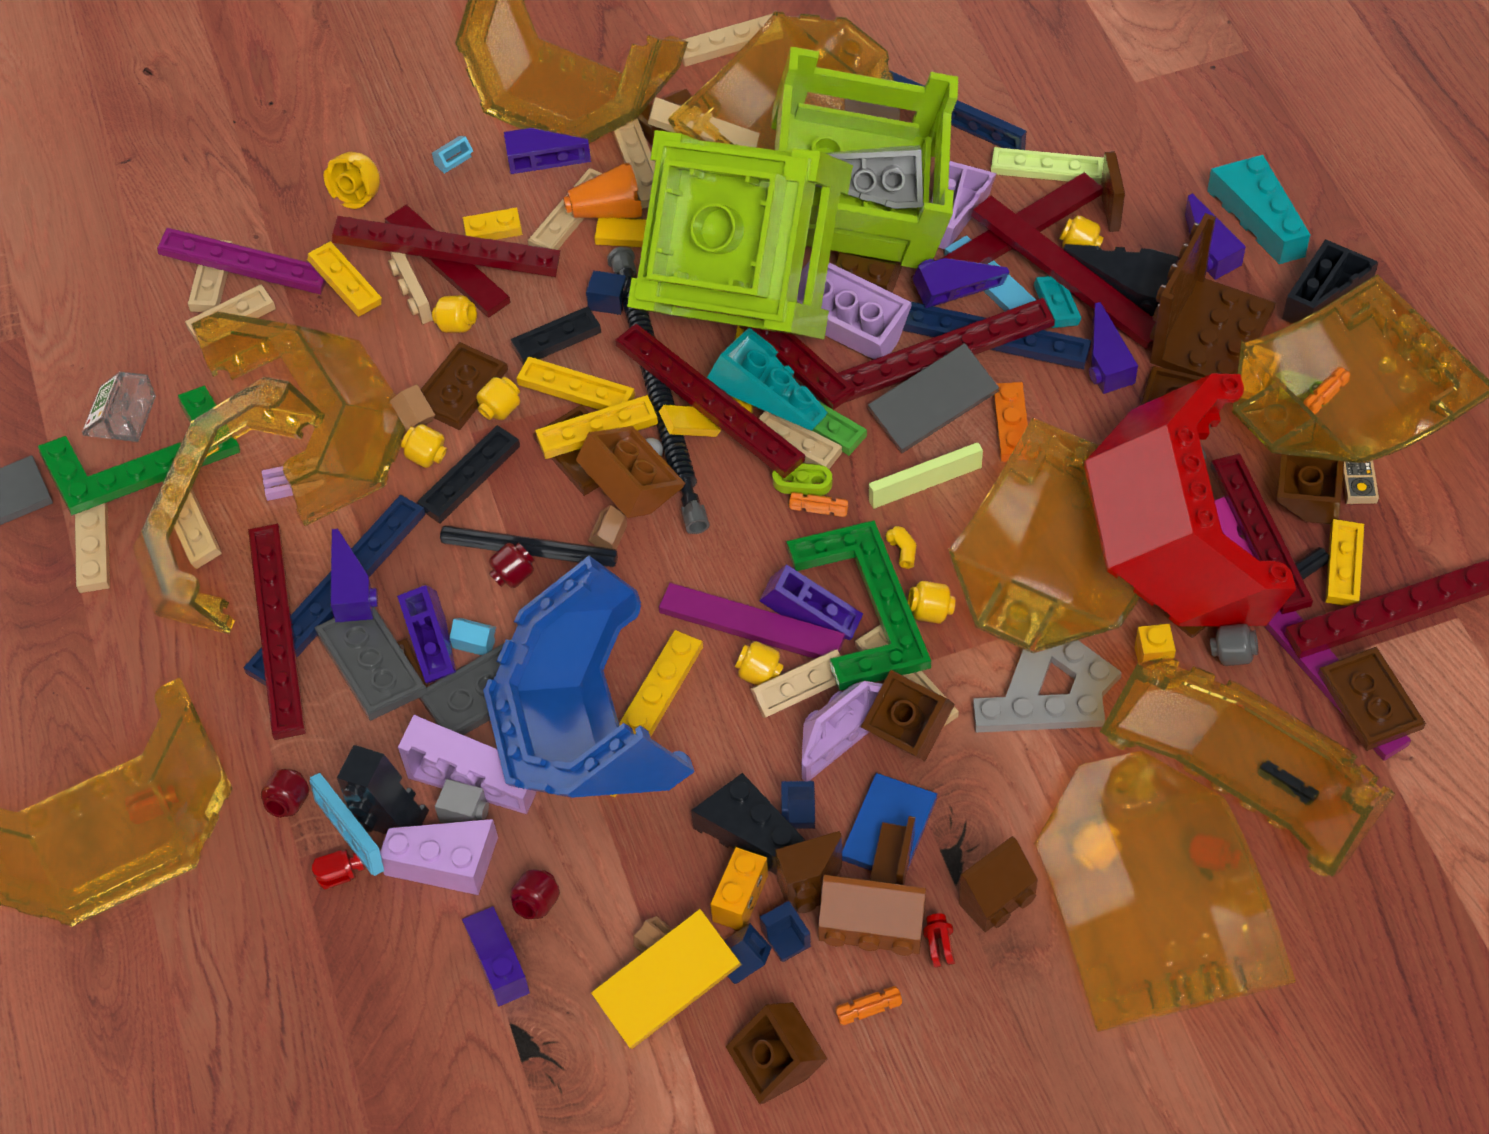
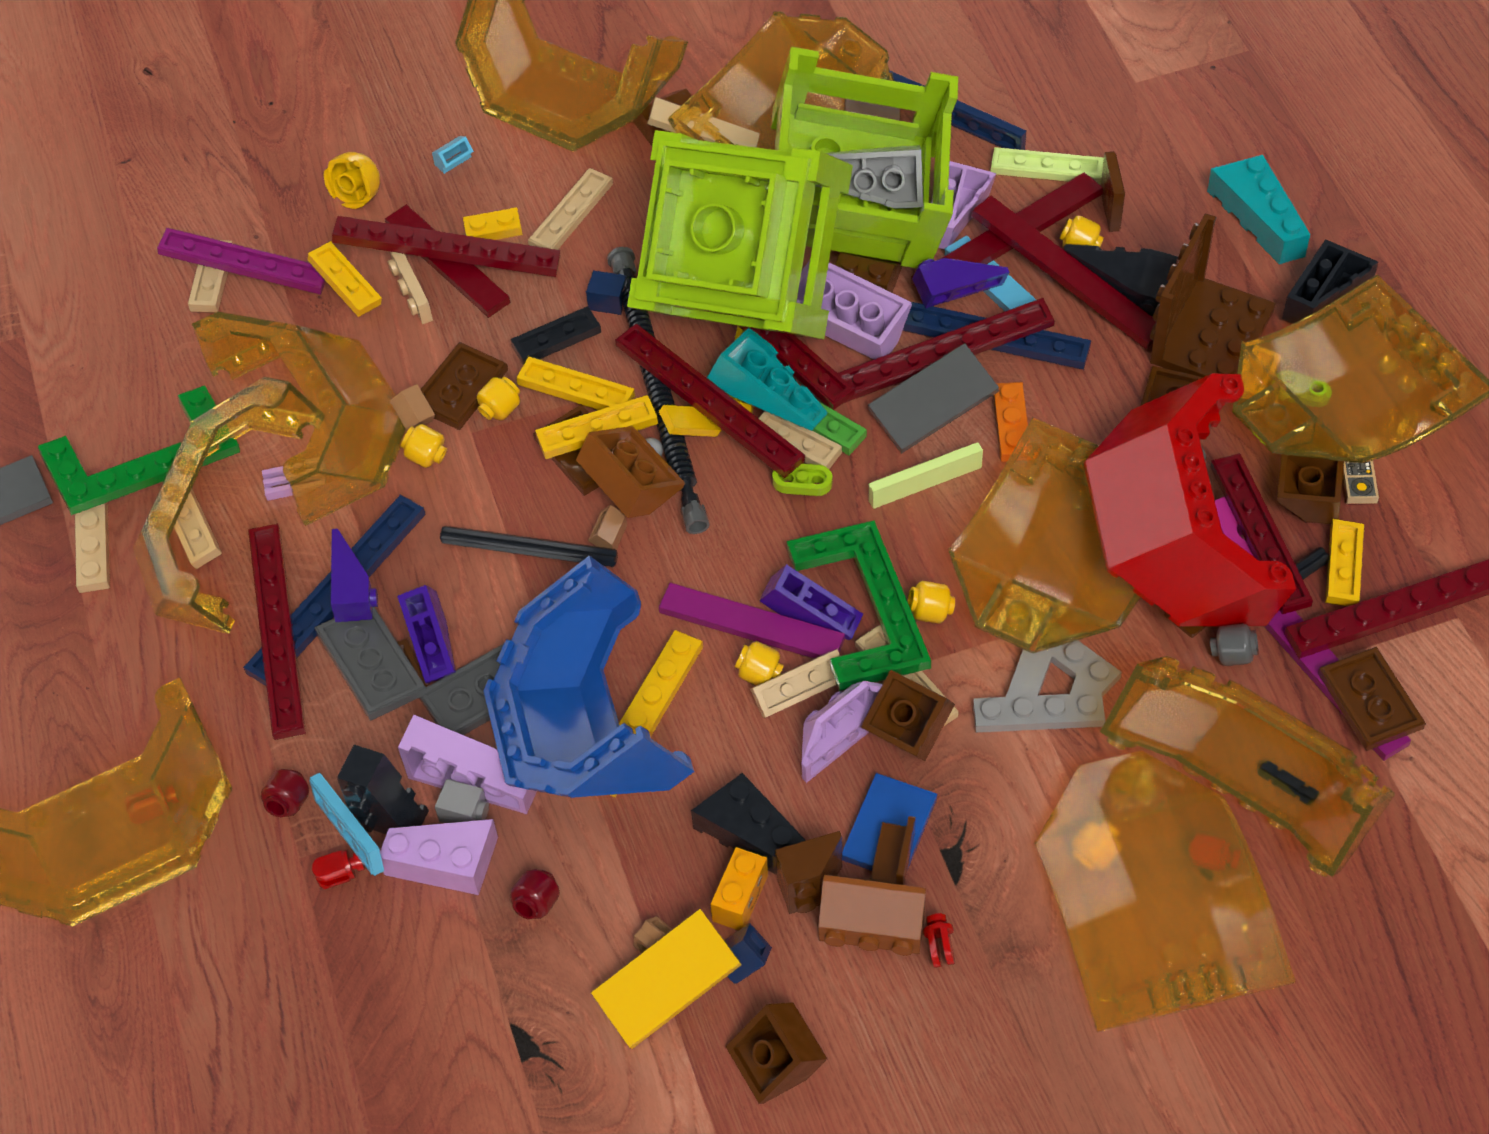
clear slope [82,372,156,442] -> none
tan plate [185,284,276,347] -> none
black plate [417,425,520,524] -> none
yellow head [432,295,477,333] -> none
medium azure piece [450,618,496,656] -> none
dark purple slope [462,906,530,1007] -> none
dark red head [489,543,535,588] -> none
dark purple slope [504,128,591,174] -> none
orange cone [563,163,642,218] -> none
yellow tile [595,218,646,247] -> none
tan plate [611,118,655,209] -> none
tan plate [676,13,784,67] -> none
dark blue panel [760,901,811,962] -> none
dark blue panel [781,781,815,829] -> none
orange axle [789,492,849,517] -> none
orange axle [835,986,902,1025] -> none
yellow arm [886,526,917,569] -> none
reddish brown slope [959,836,1038,932] -> none
teal plate [1033,276,1081,328] -> none
dark purple slope [1089,302,1138,394] -> none
yellow brick [1135,624,1176,674] -> none
dark purple slope [1185,193,1246,280] -> none
orange axle [1303,367,1351,415] -> none

